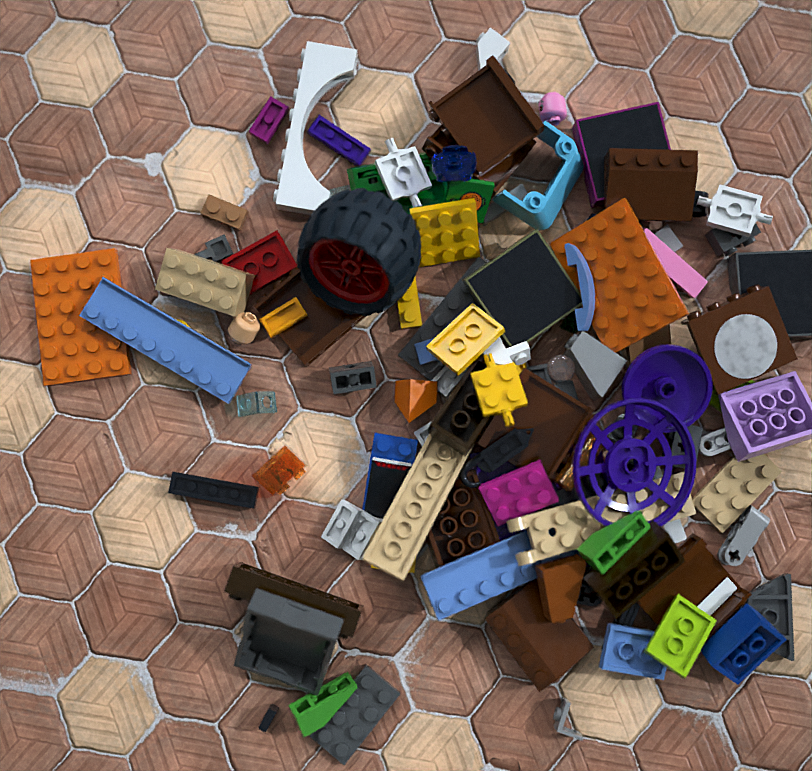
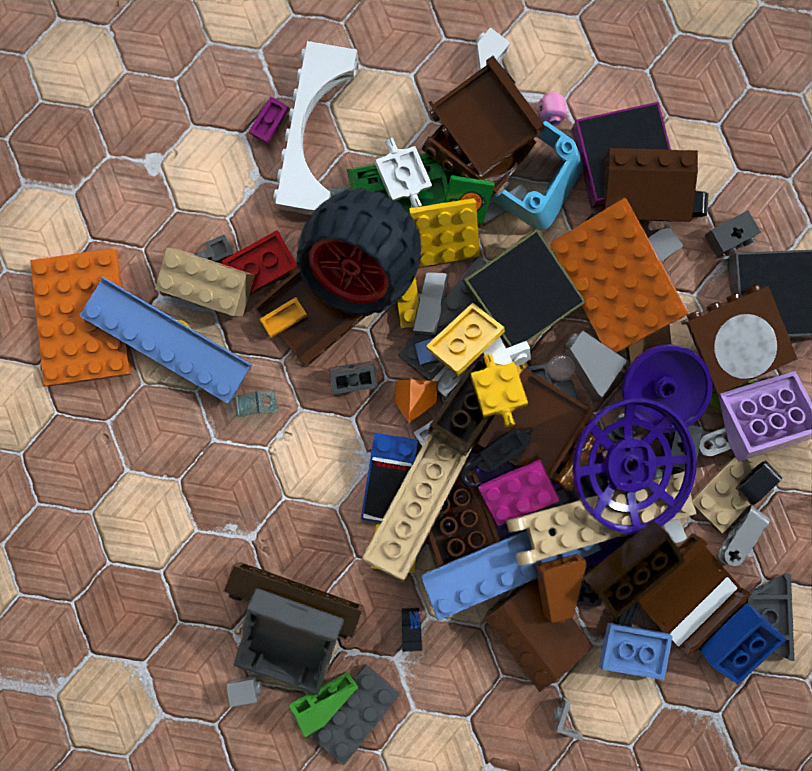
black plate [168,472,259,509] -> none
medium nougat plate [200,194,249,231] -> none
light nougat head [228,312,260,344] -> none
clear orange slope [252,445,308,495] -> none
black tile [259,704,279,733] -> none
dark purple tile [307,115,371,167] -> none
white slope [321,499,382,560] -> none
clear blue plate [431,145,477,182] -> none
clear green slope [560,311,579,334] -> none
medium blue slope [564,243,595,332] -> none
bright green slope [577,510,651,574] -> none
bright pink tile [643,228,708,299] -> none
lime plate [644,594,717,678] -> none
white plate [697,185,773,237] -> none
none -> light grey brick [226,675,262,707]
none -> black leg [402,607,422,652]
none -> light grey tile [413,272,448,336]
none -> black beam [736,460,782,505]

